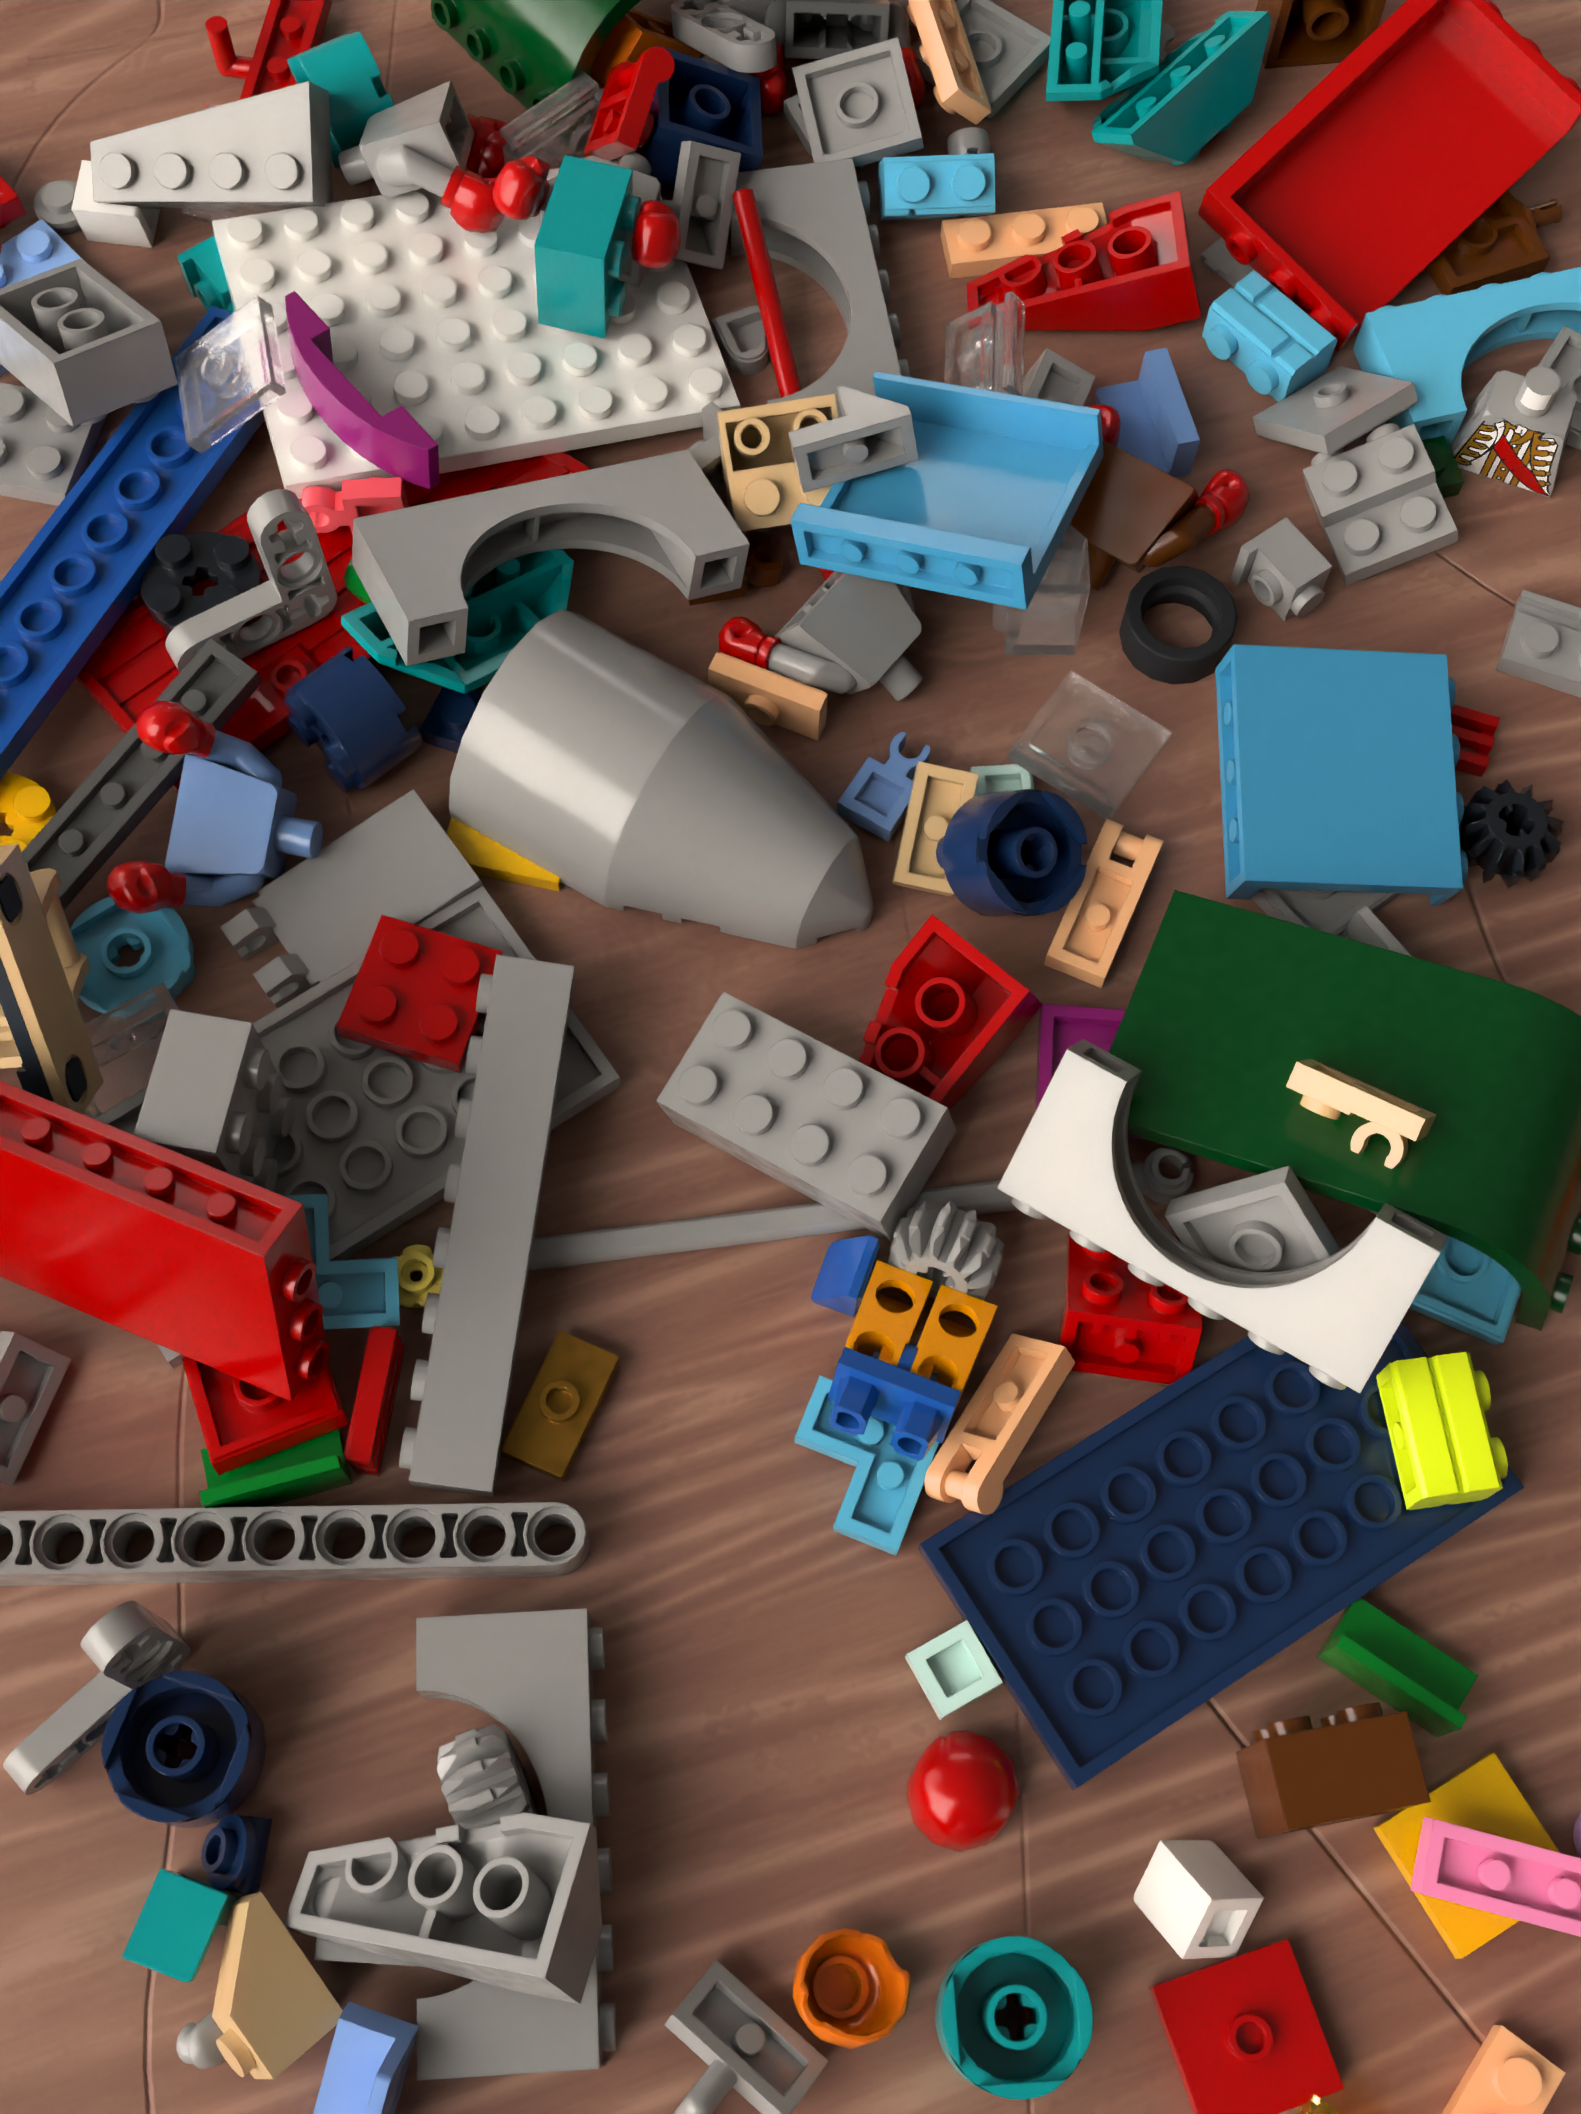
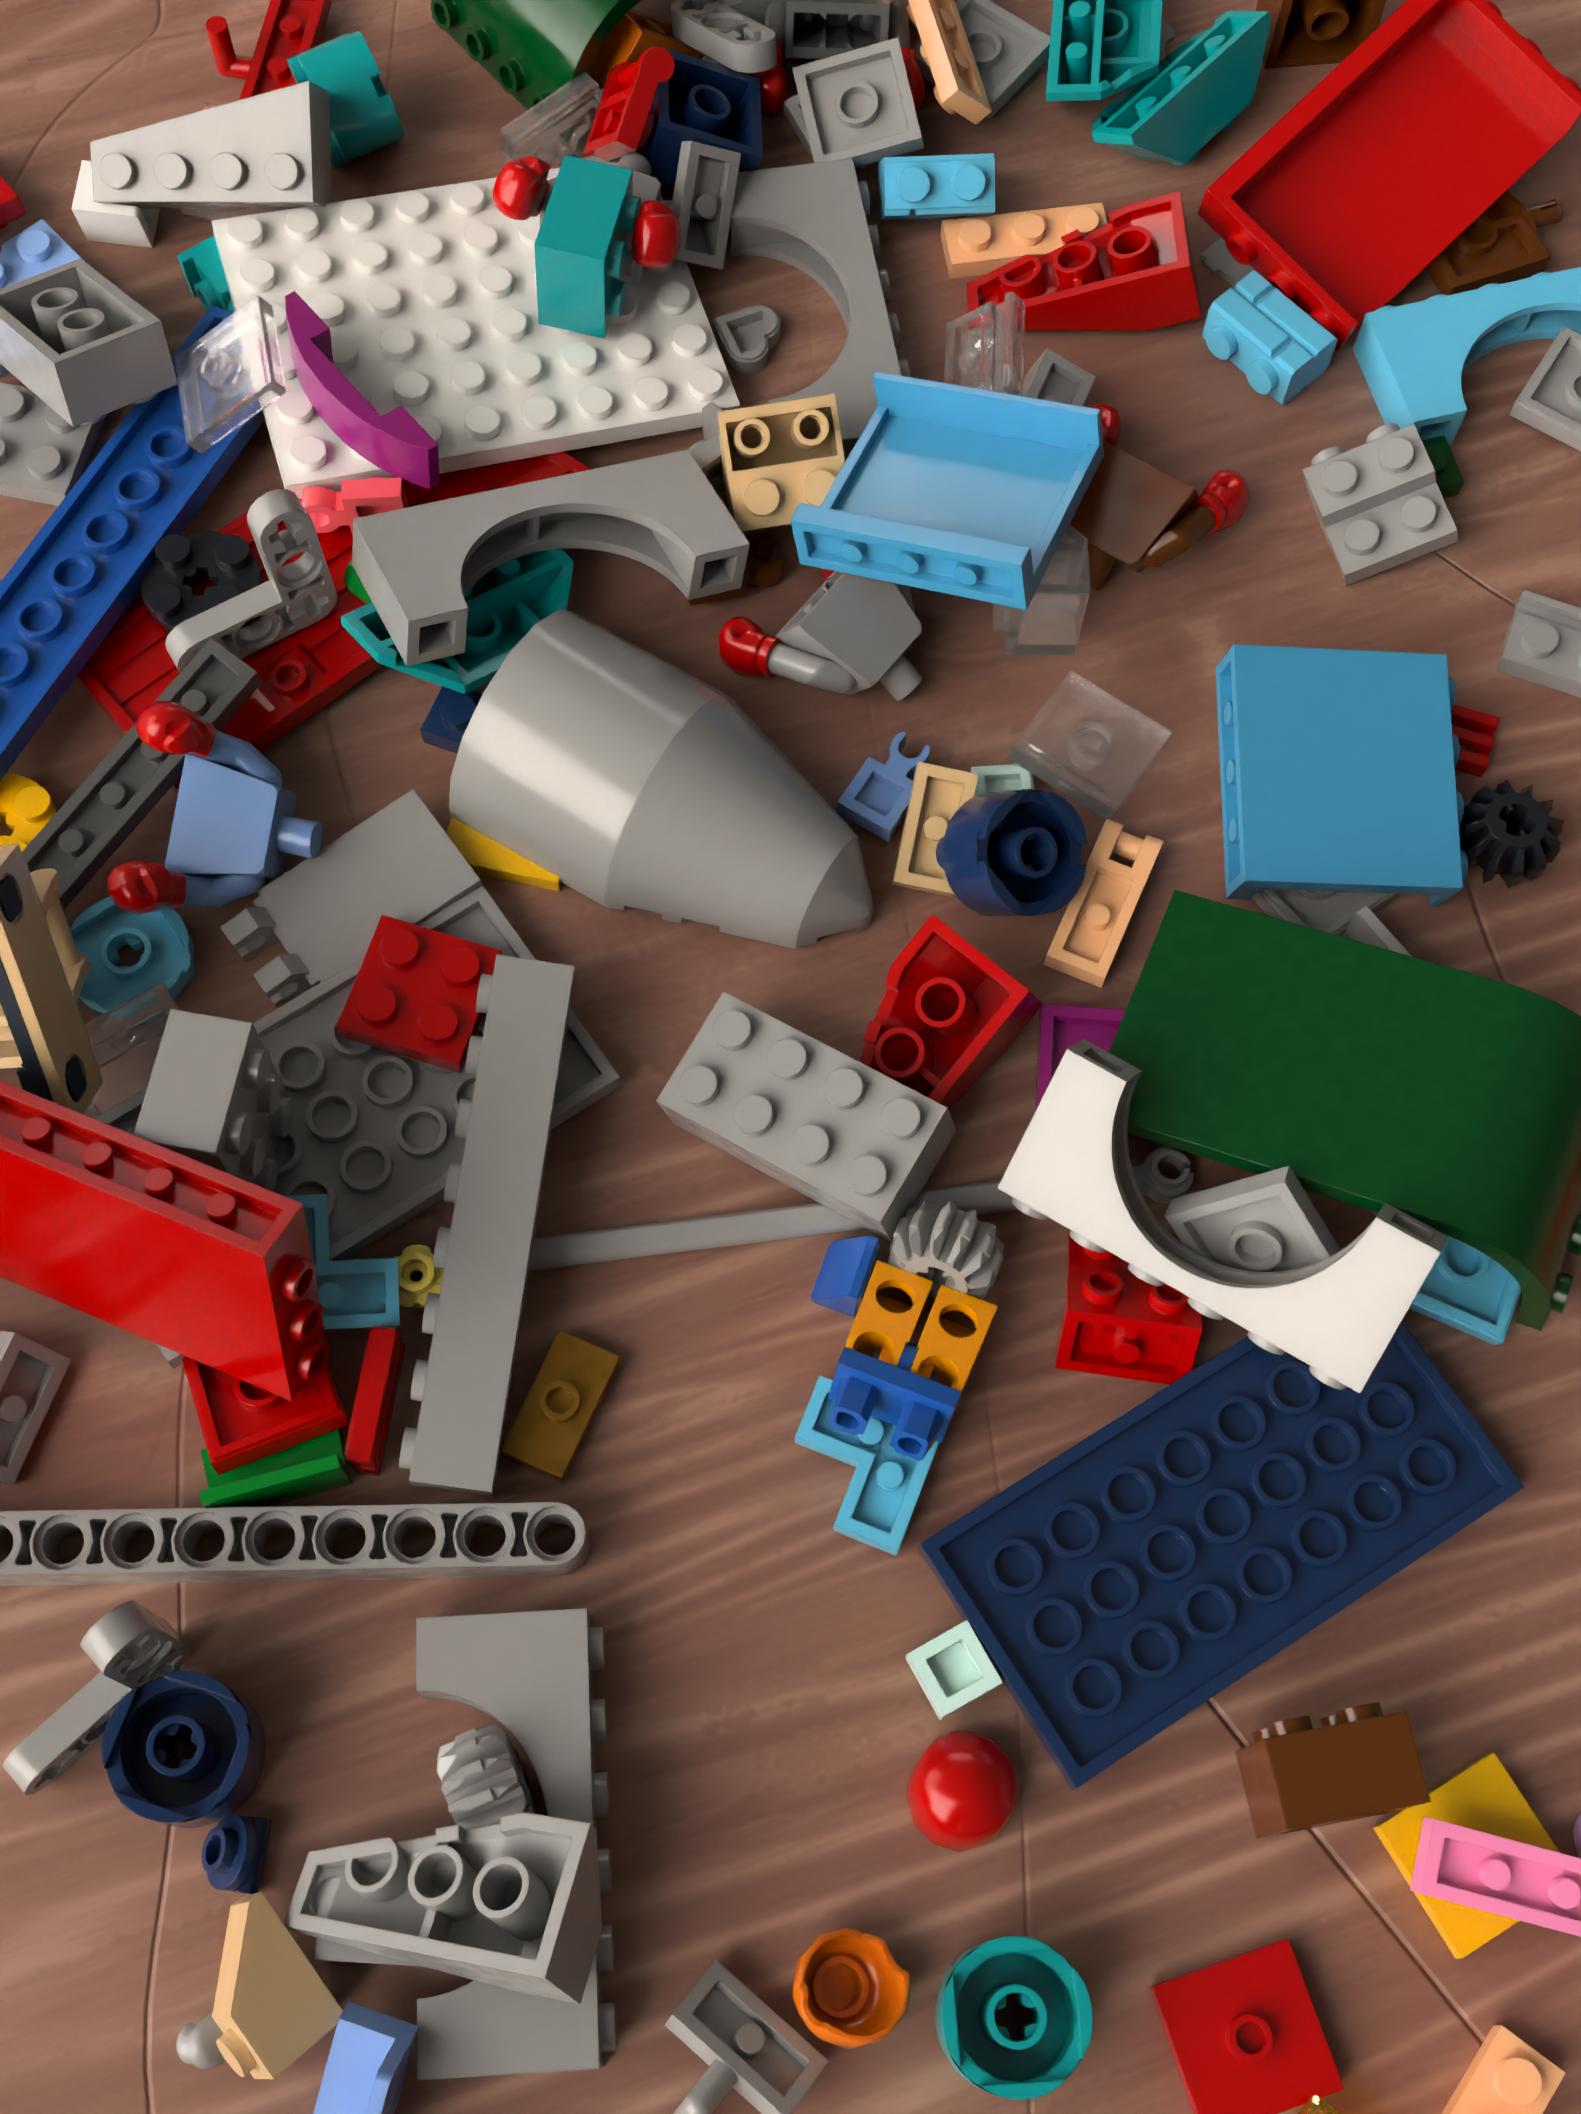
light grey plate [33,180,81,234] -> none
teal panel [122,1868,241,1982] -> none
dark blue brick [284,646,423,794] -> none
light grey torso [338,81,522,233] -> none
light nougat plate [708,652,828,741] -> none
red bar [732,188,802,398] -> none
light grey slope [788,386,919,493] -> none
light nougat plate [924,1333,1075,1515] -> none
light grey hinge [946,127,991,155] -> none
medium blue panel [1095,347,1200,477] -> none
black tyre [1119,566,1238,685] -> none
white panel [1134,1840,1264,1959] -> none
light grey brick [1230,517,1332,621] -> none
light grey plate [1252,366,1418,455] -> none
plate [1286,1059,1436,1169] -> none
green panel [1317,1598,1478,1738] -> none
neon yellow brick [1376,1351,1508,1510] -> none
torso [1451,366,1578,497] -> none

